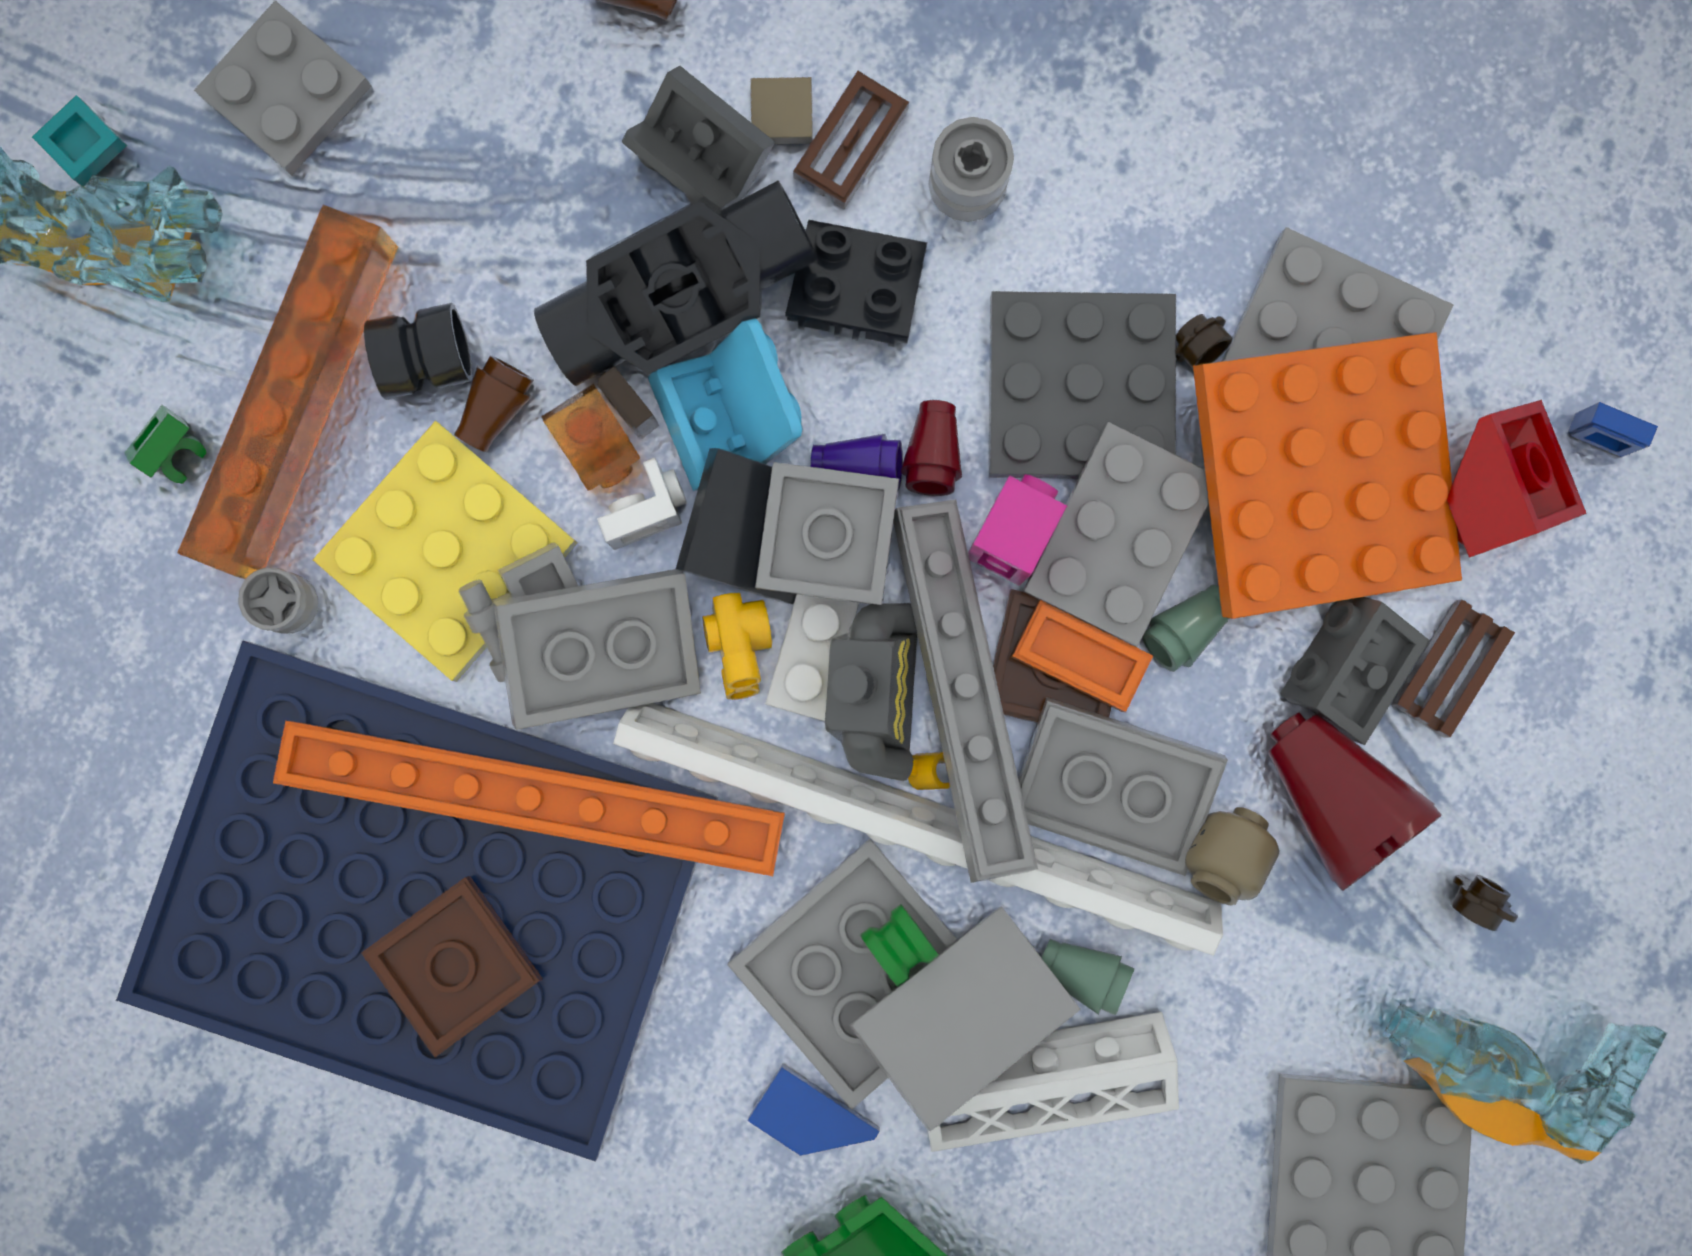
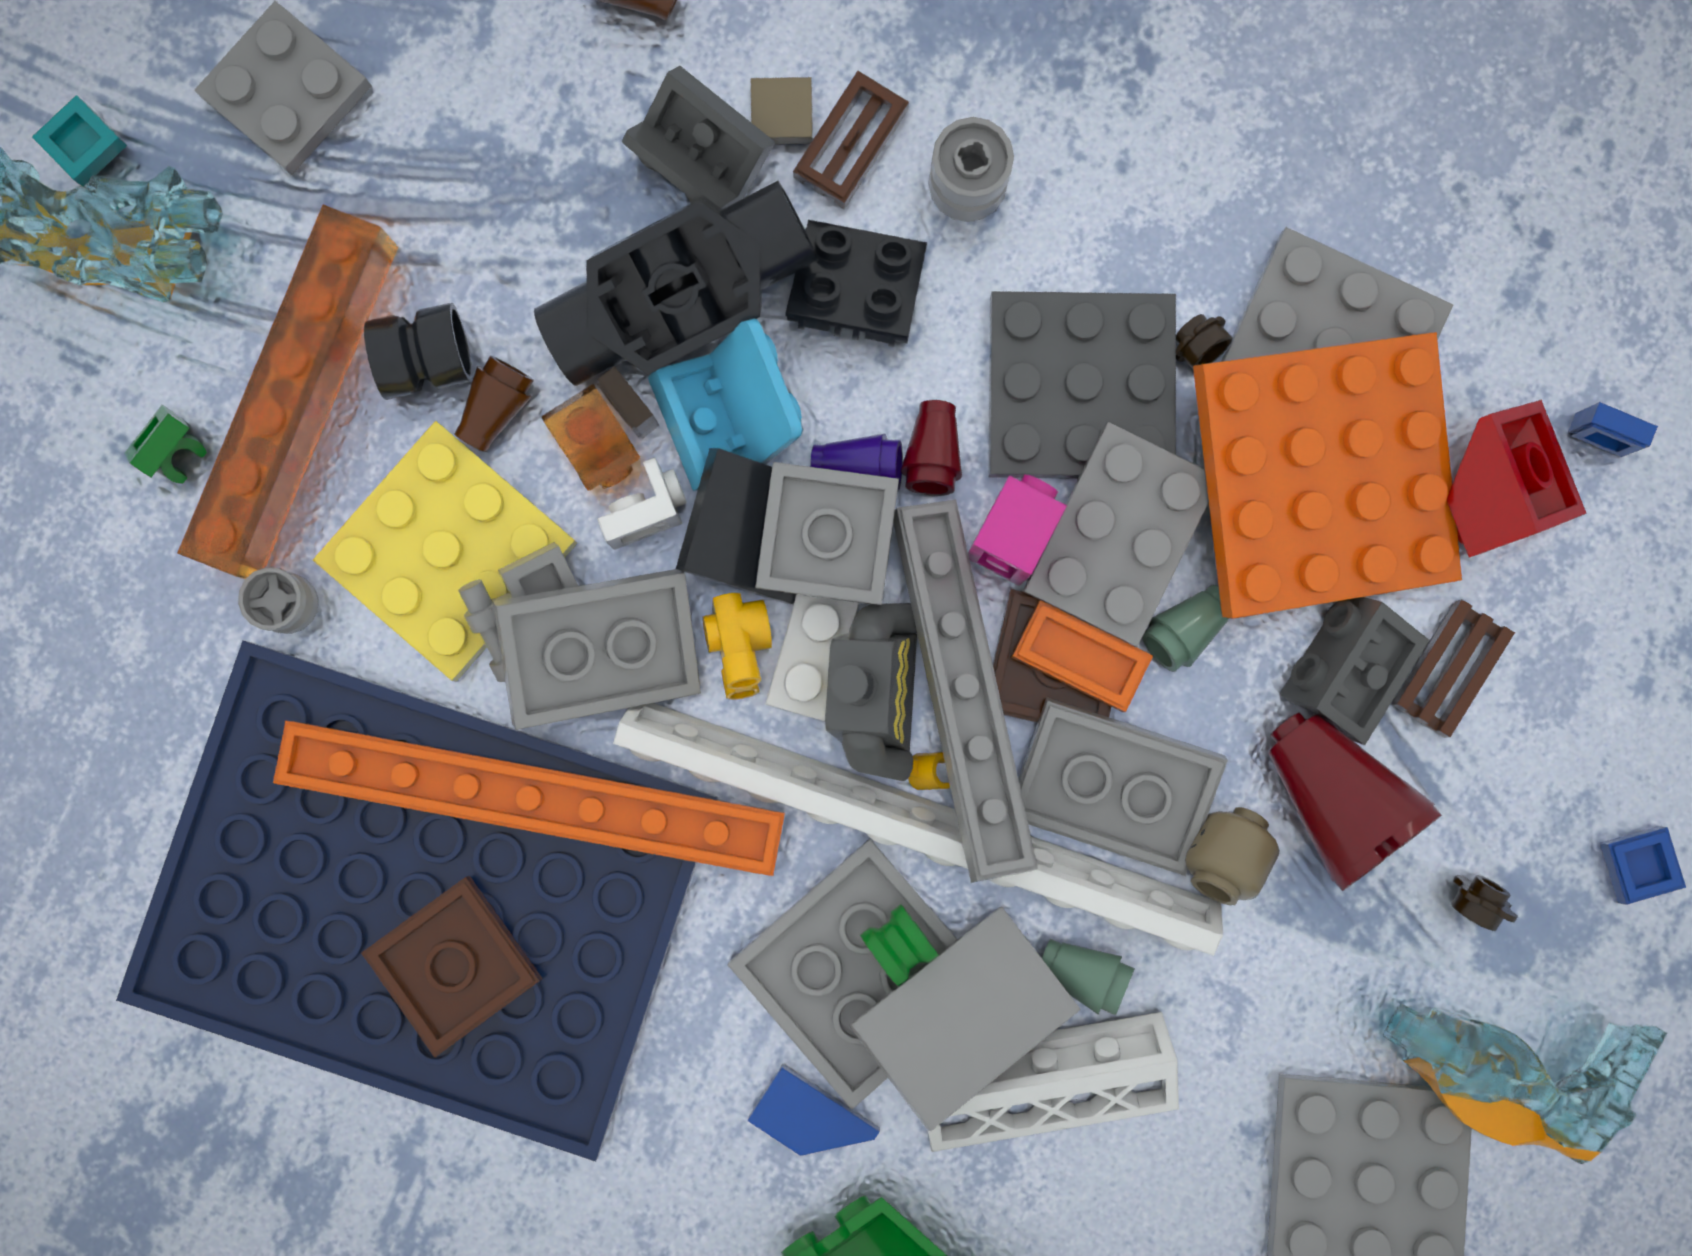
none -> blue tile [1599,826,1686,905]

